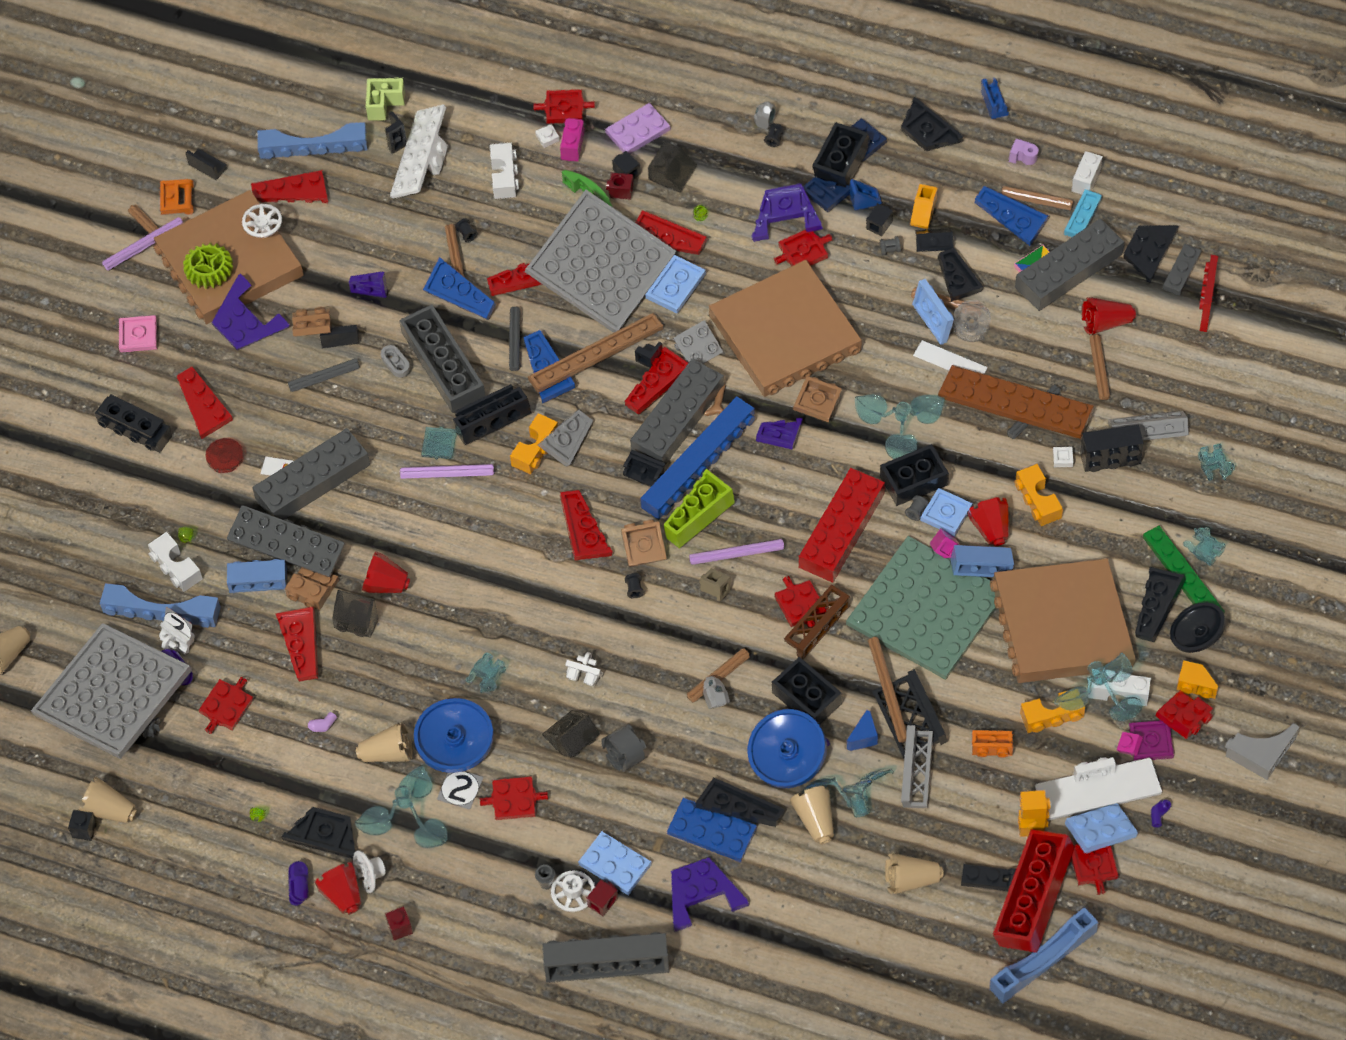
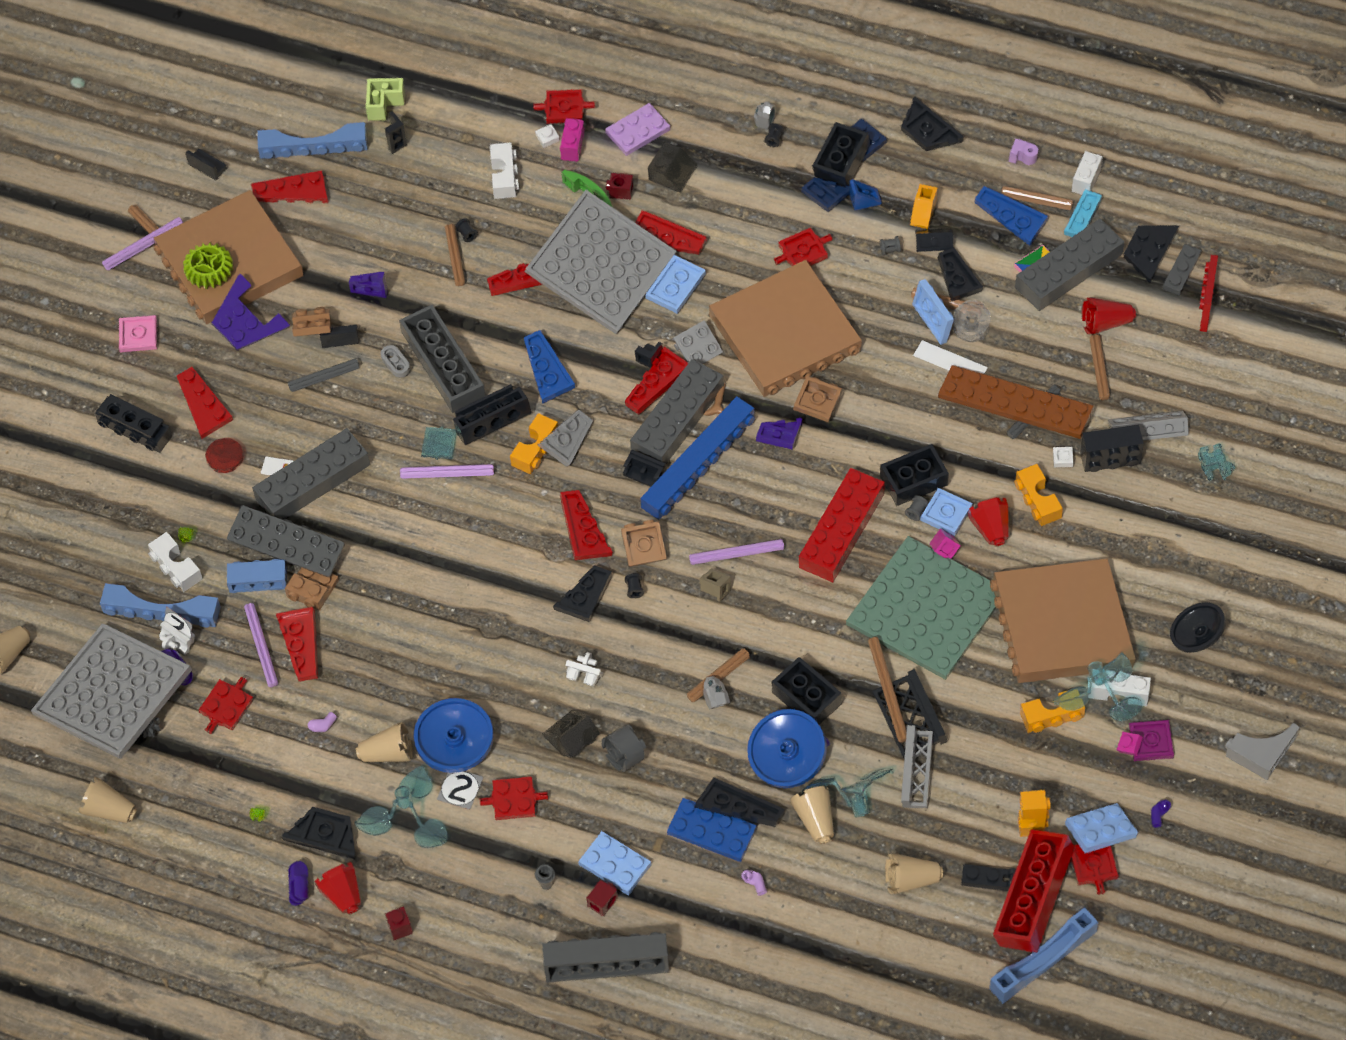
black brick [68,810,97,841] -> none
orange plate [160,179,194,215] -> none
white wheel [242,204,282,238] -> none
clear smoke slope [332,590,379,638] -> none
white wheel [353,851,385,893] -> none
red cone [362,551,411,593] -> none
white bracket [390,104,448,198] -> none
blue wing [423,257,496,320] -> none
clear light blue animal [466,652,506,693] -> none
dark grey axle [509,306,520,371] -> none
medium nougat tile [528,313,663,393] -> none
white wheel [551,871,594,912] -> none
black brick [612,151,641,179] -> none
lime wedge [664,469,735,549] -> none
dark purple wing [671,858,749,932] -> none
clear neon green hinge [693,205,708,221] -> none
dark purple wing [752,184,823,242] -> none
red plate [774,576,827,628] -> none
reddish brown fence [784,584,850,660] -> none
blue slope [847,710,878,751] -> none
clear light blue plant [855,395,945,459] -> none
black brick [866,203,893,237] -> none
medium blue brick [950,545,1014,577] -> none
orange bracket [972,730,1013,758] -> none
blue hinge [981,78,1009,119] -> none
white bracket [1035,758,1162,821] -> none
black wing [1135,567,1186,642] -> none
green plate [1143,525,1225,614] -> none
red plate [1155,690,1213,739] -> none
light orange slope [1177,660,1218,699] -> none
clear light blue animal [1183,527,1226,566] -> none
none -> lavender axle [244,603,278,687]
none -> black wing [553,565,612,622]
none -> lavender arm [741,870,767,896]

